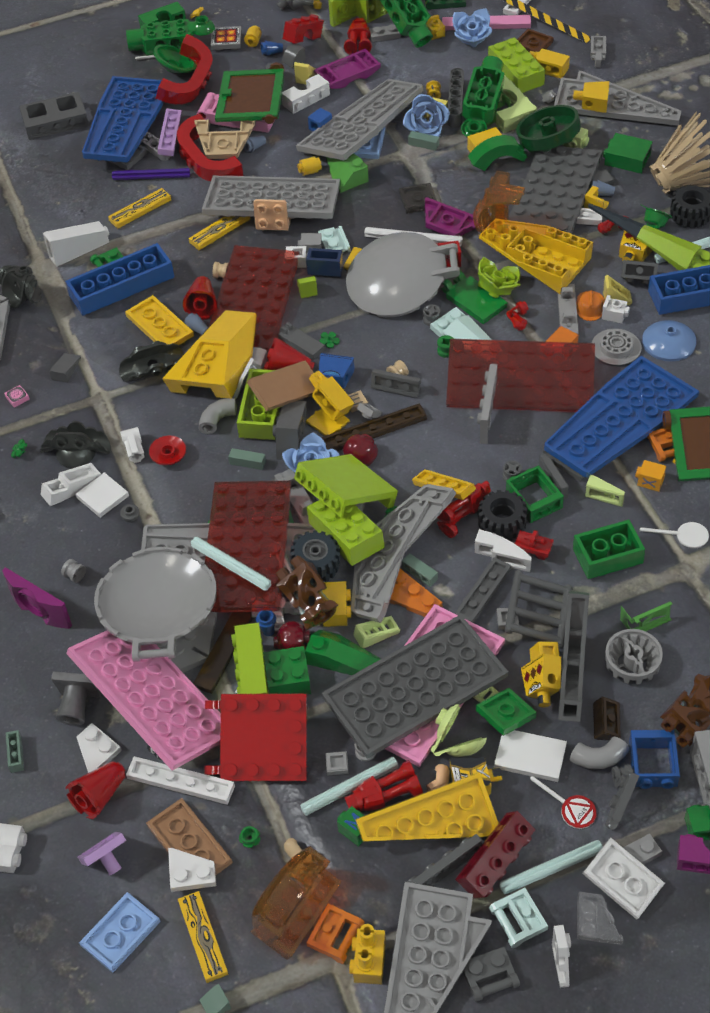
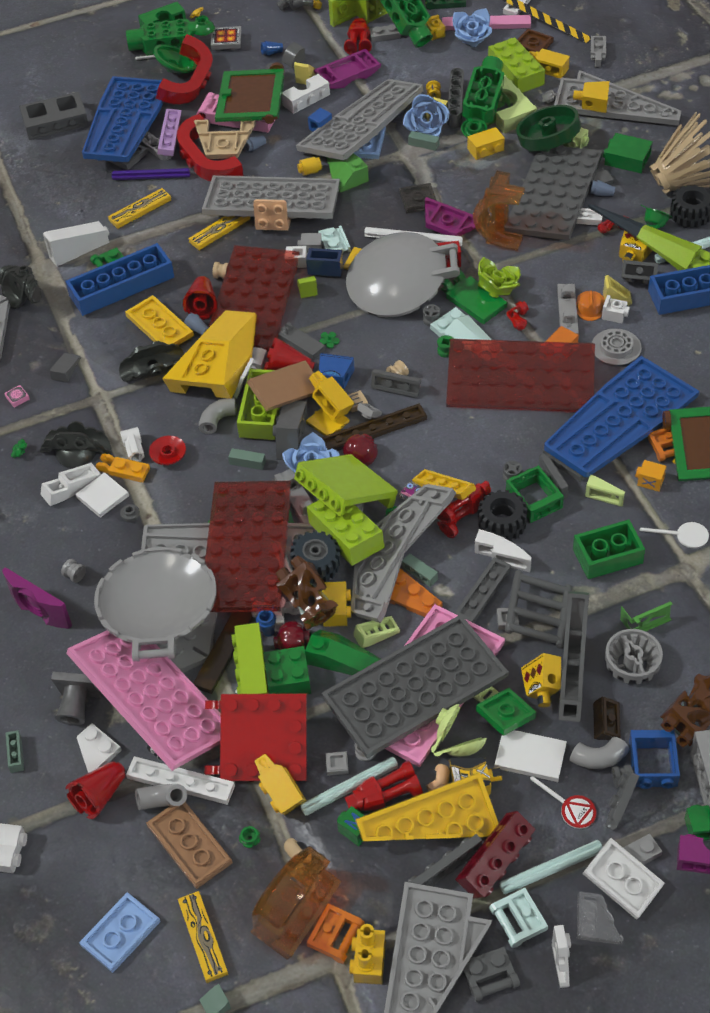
lavender tile [77,832,126,875] -> none
white wing [168,848,216,892] -> none
light aqua axle [191,537,271,591] -> none
yellow brick [244,26,262,47] -> none
red arch [282,14,324,44] -> none
green arch [468,135,527,171] -> none
light grey wing [477,364,497,444] -> none
yellow wedge [479,218,593,294] -> none
red hips [514,530,554,560] -> none
yellow panel [529,642,559,661] -> none
yellow panel [584,186,609,209] -> none
medium blue dish [642,320,697,361] -> none
none -> light orange hinge [95,453,150,483]
none -> light grey cylinder [135,784,187,810]
none -> yellow hinge [255,754,307,815]
none -> tile [399,481,421,500]

